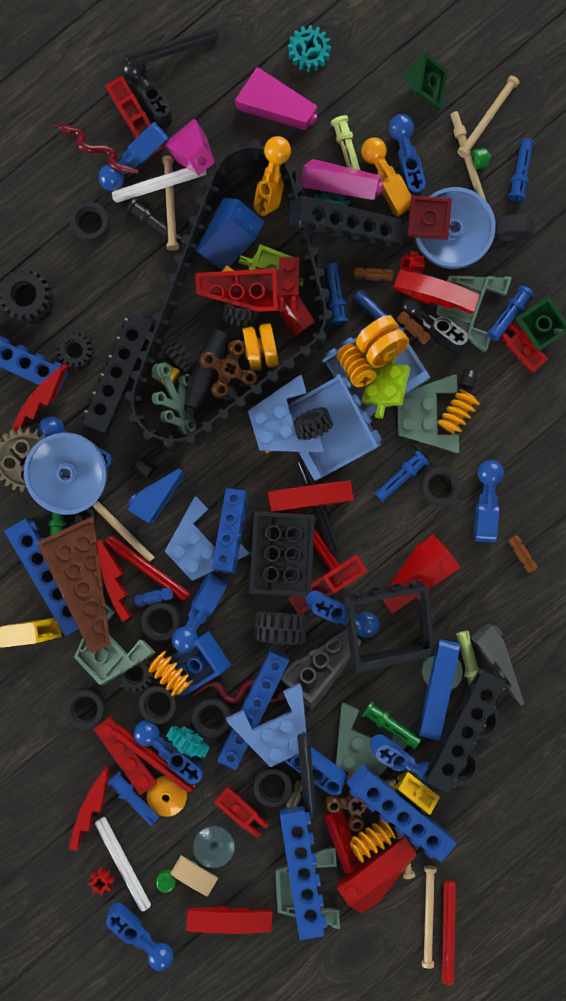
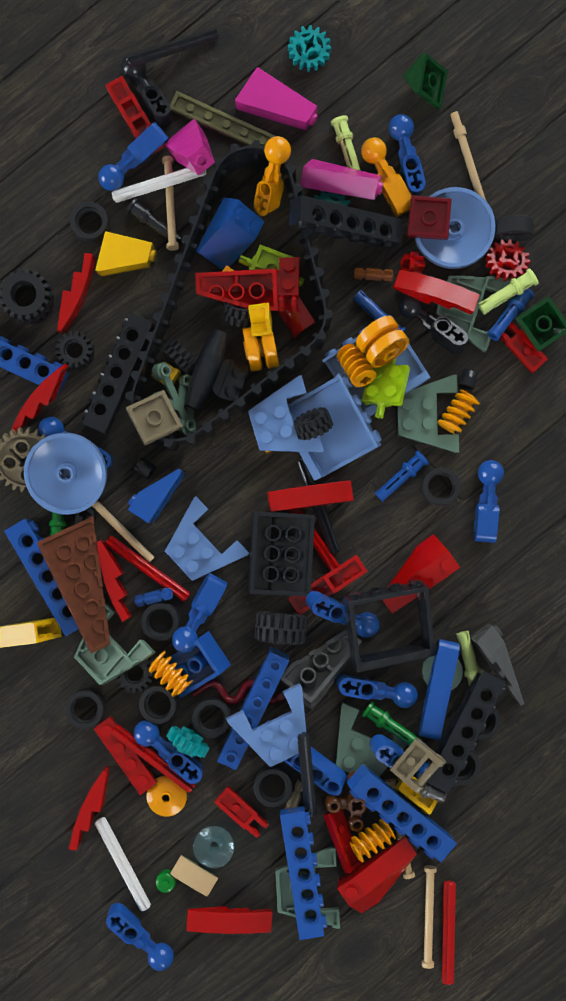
dark red animal [52,124,138,174] -> none
red gear [88,867,115,896] -> none
blue pin [106,771,160,826] -> none
reddish brown gear [199,340,257,398] -> none
blue brick [212,488,249,574] -> none
blue pin [325,263,349,325] -> none
dark orange axle [396,311,431,344] -> none
tan bar [457,76,519,158] -> none
green piece [470,148,491,170] -> none
blue pin [508,138,534,202] -> none
dark orange axle [508,535,537,573] -> none
none -> red slope [57,253,96,334]
none -> yellow slope [95,231,157,276]
none -> dark tan plate [126,390,183,446]
none -> olive tile [170,91,275,147]
none -> yellow panel [248,303,272,337]
none -> blue beam [336,674,418,708]
none -> dark tan plate [390,737,446,794]
none -> dark grey pin [420,782,446,803]
none -> yellowish green pin [478,268,539,315]
none -> red gear [485,239,530,282]

